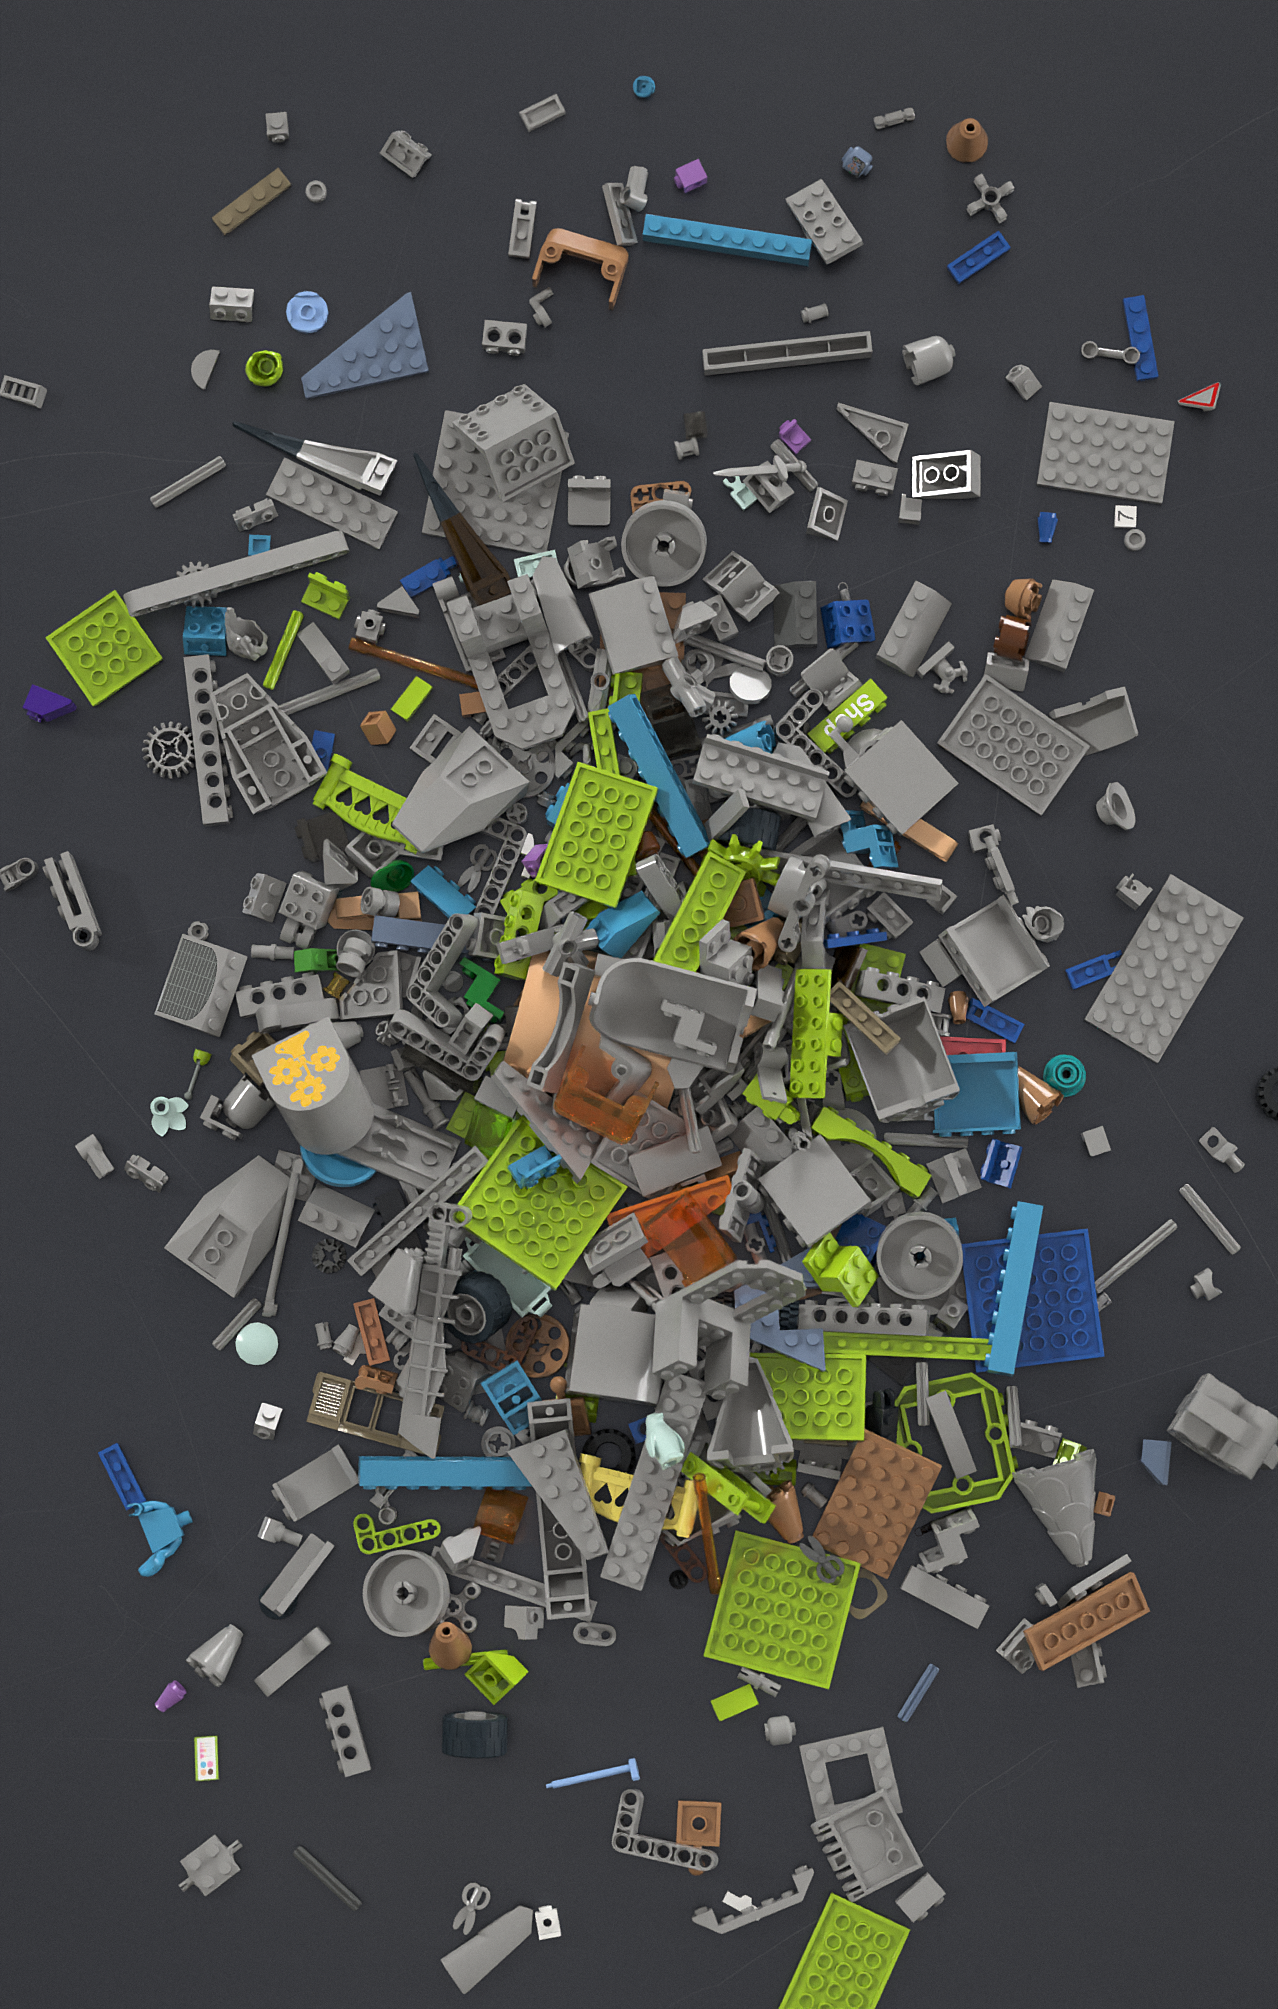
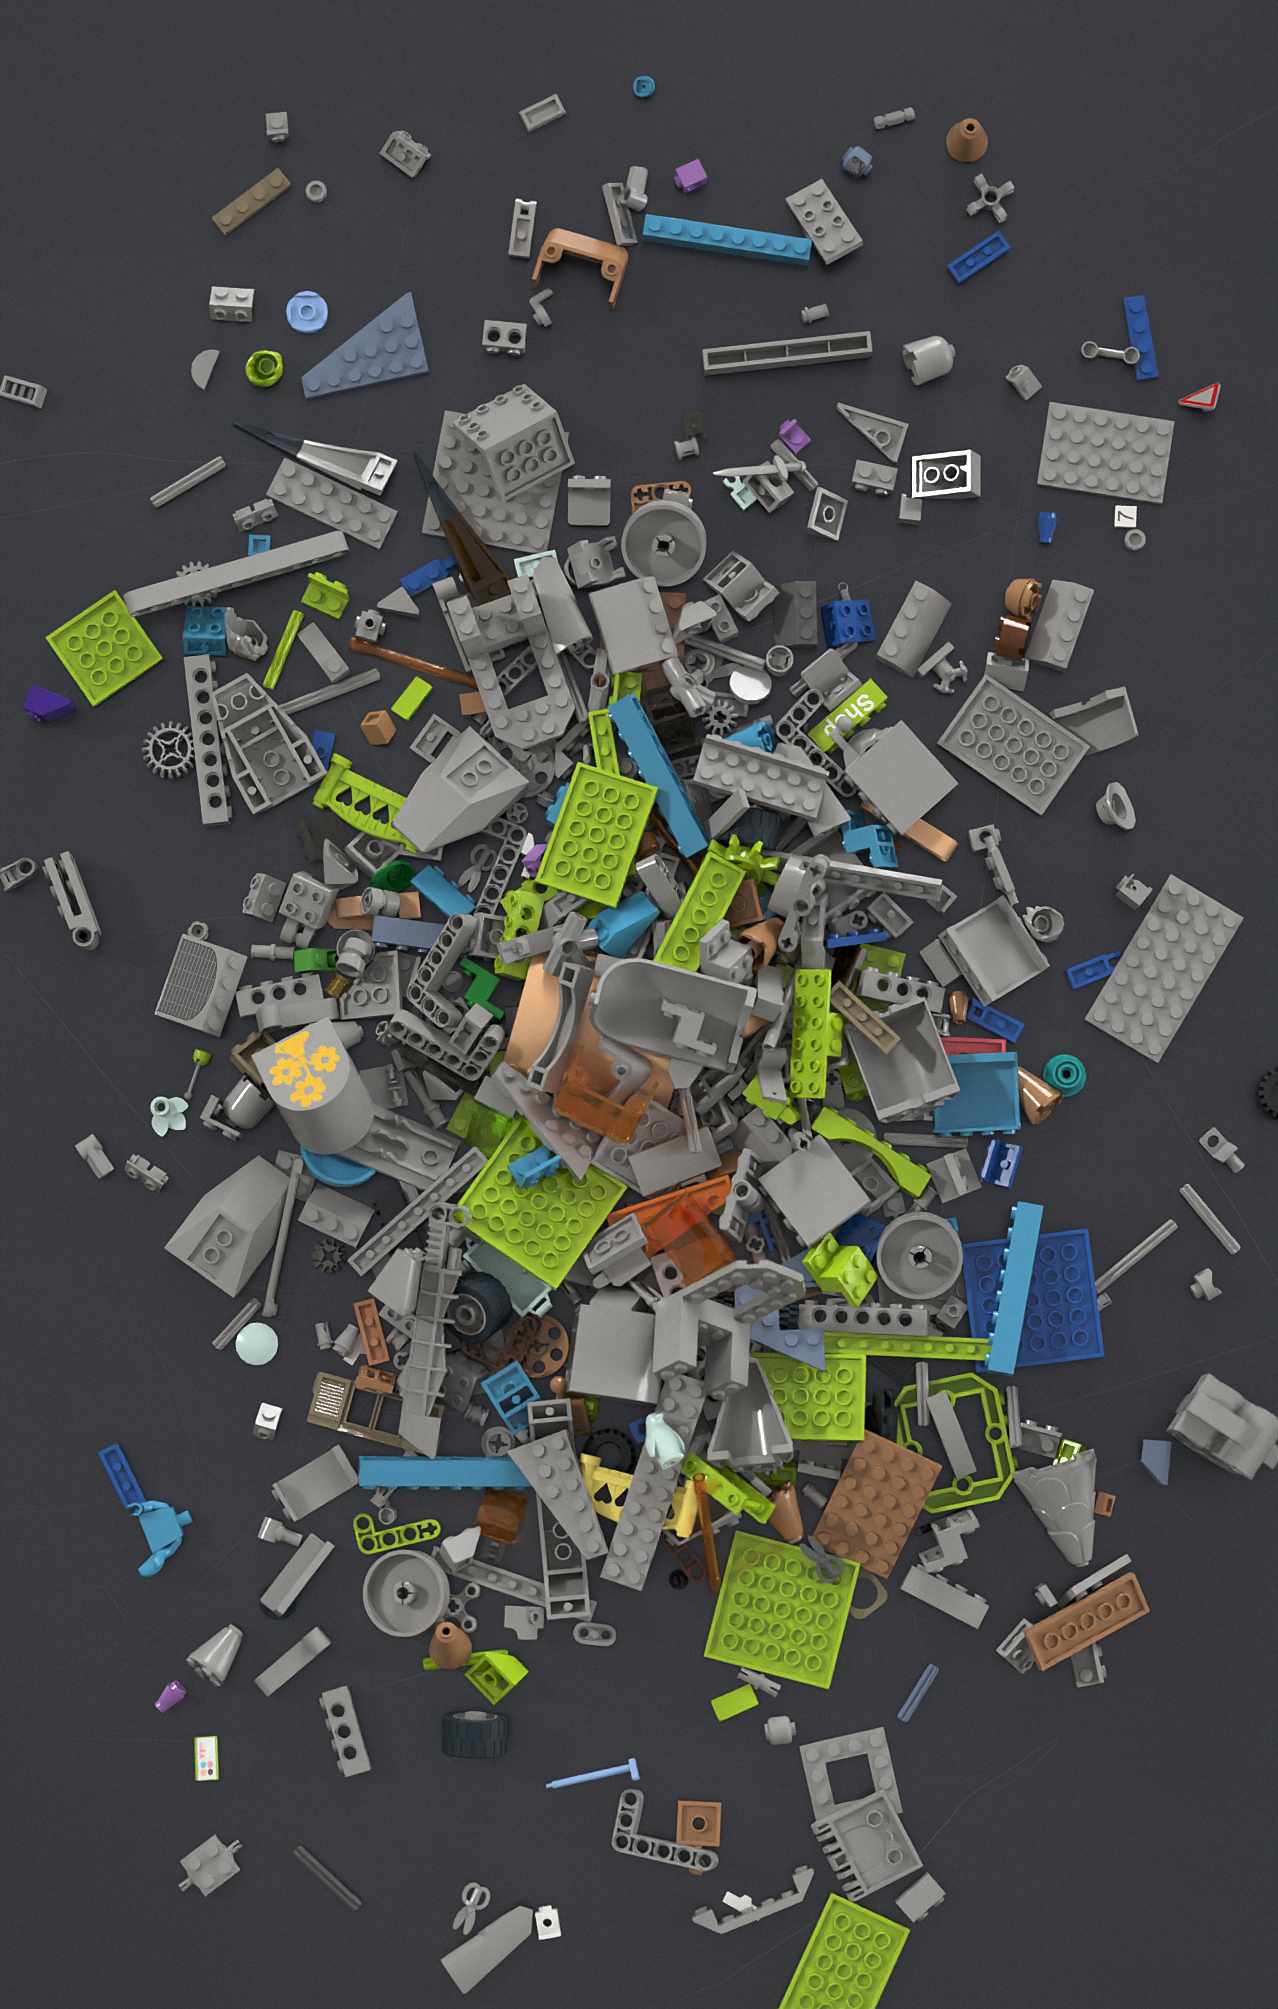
light grey panel [1081,1126,1111,1157] -> none

